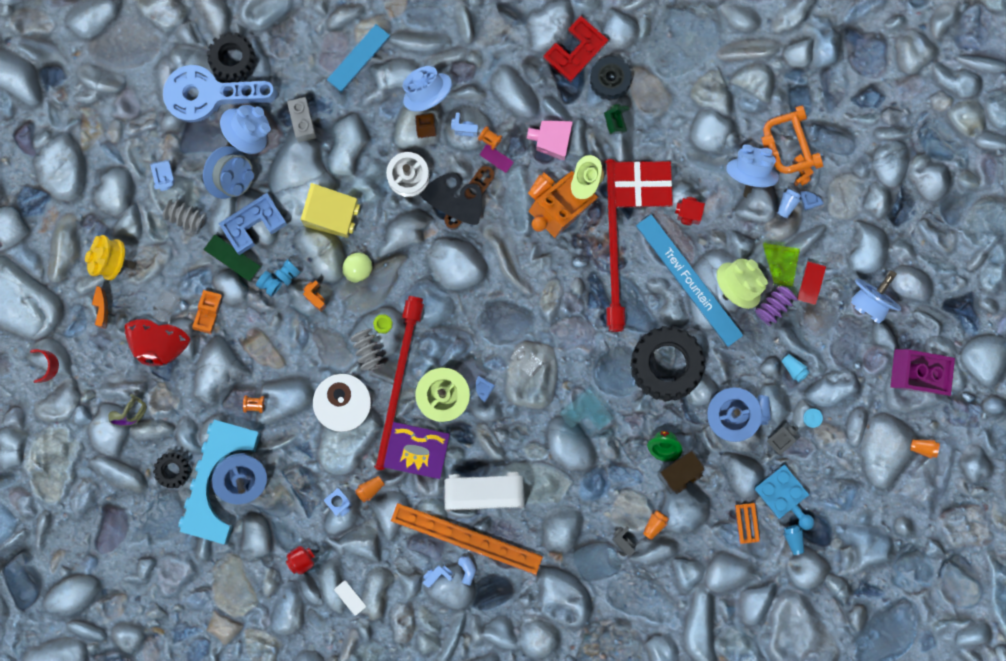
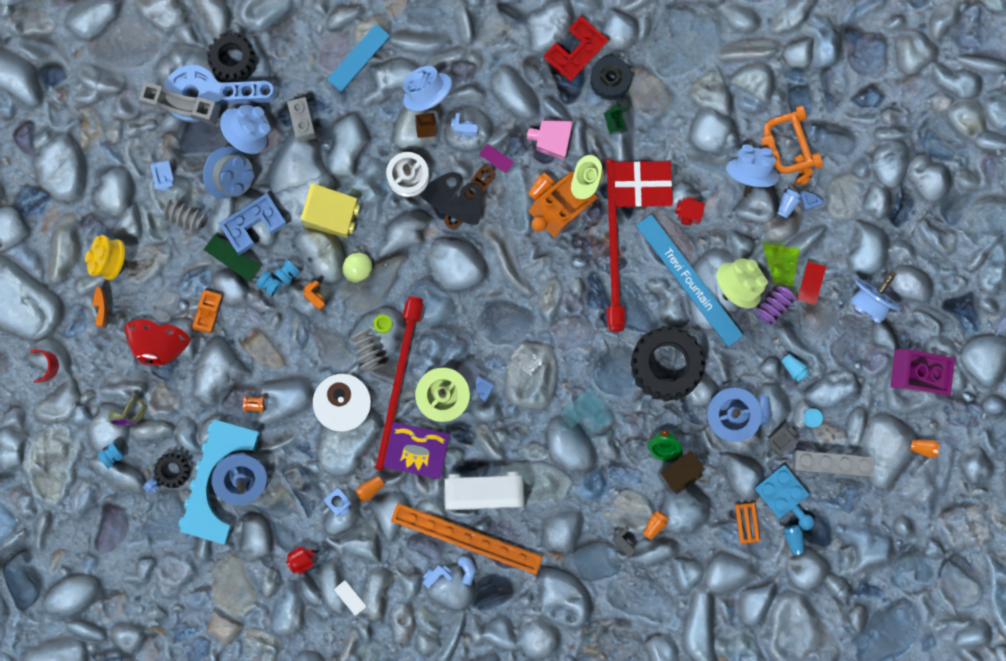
orange bush [478,126,503,150] -> none
none -> dark azure wheel [97,442,125,469]
none -> light grey arch [138,82,221,125]
none -> medium blue plate [142,477,160,494]
none -> light grey arch [792,451,875,478]

